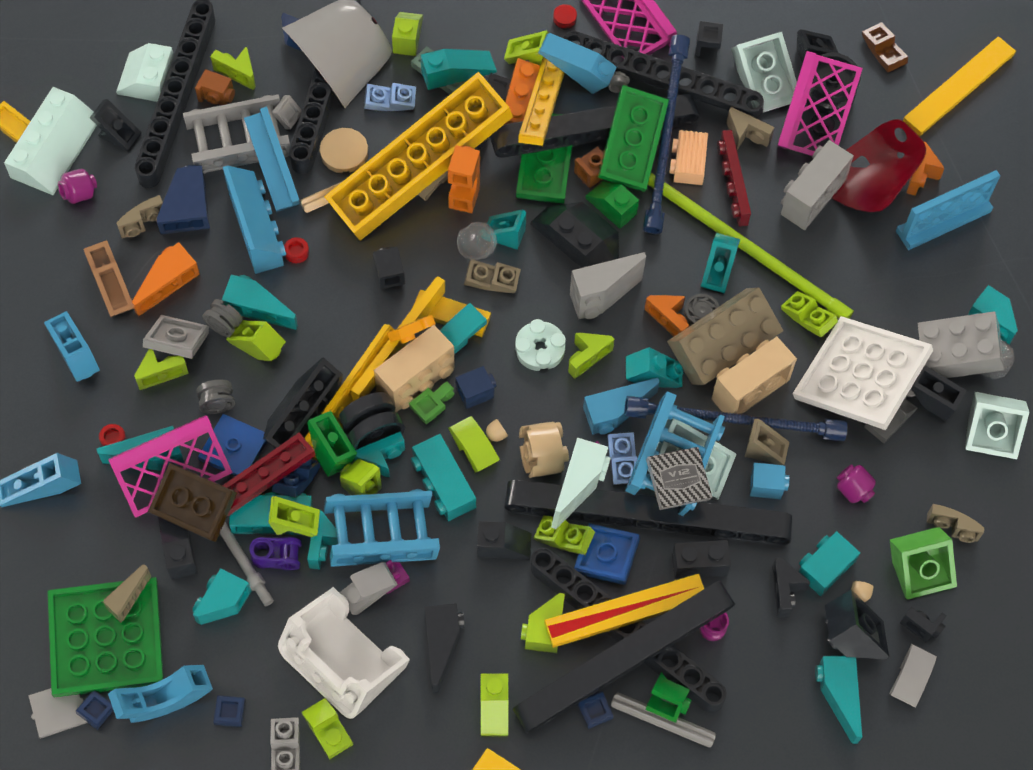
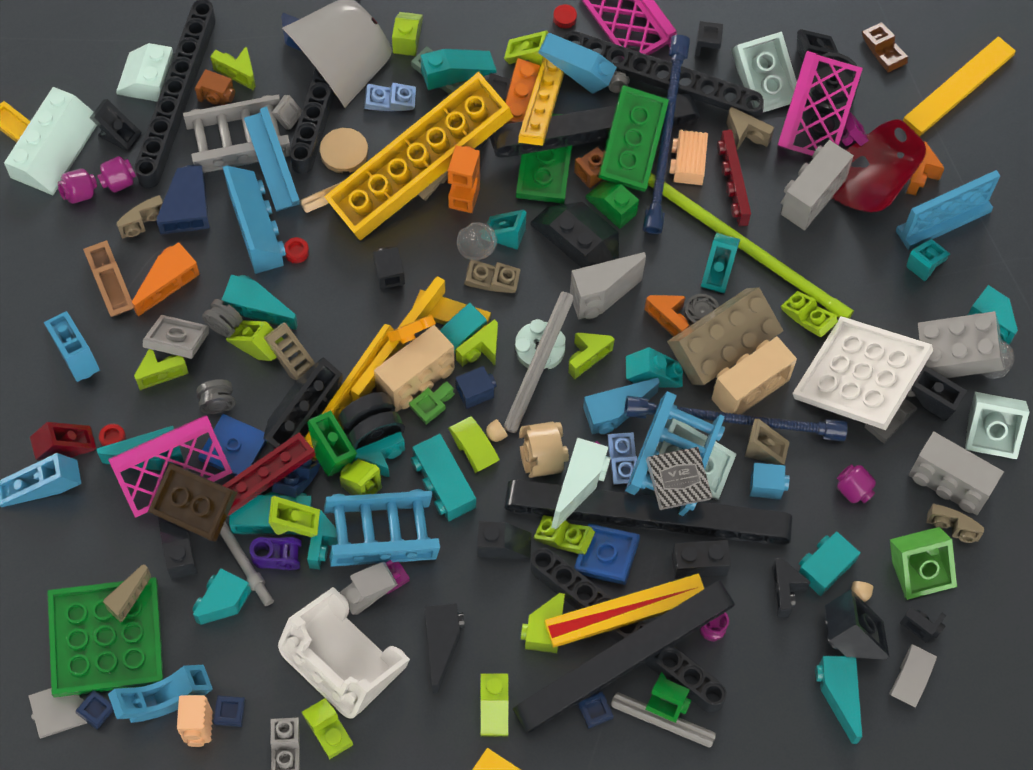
none -> dark red slope [30,422,96,460]
none -> magenta head [97,156,136,192]
none -> light nougat brick [177,695,213,747]
none -> dark tan slope [264,322,315,380]
none -> lime slope [456,319,498,367]
none -> light grey axle [504,292,574,433]
none -> magenta tile [841,112,869,146]
none -> teal slope [906,239,950,281]
none -> light grey brick [908,431,1004,515]

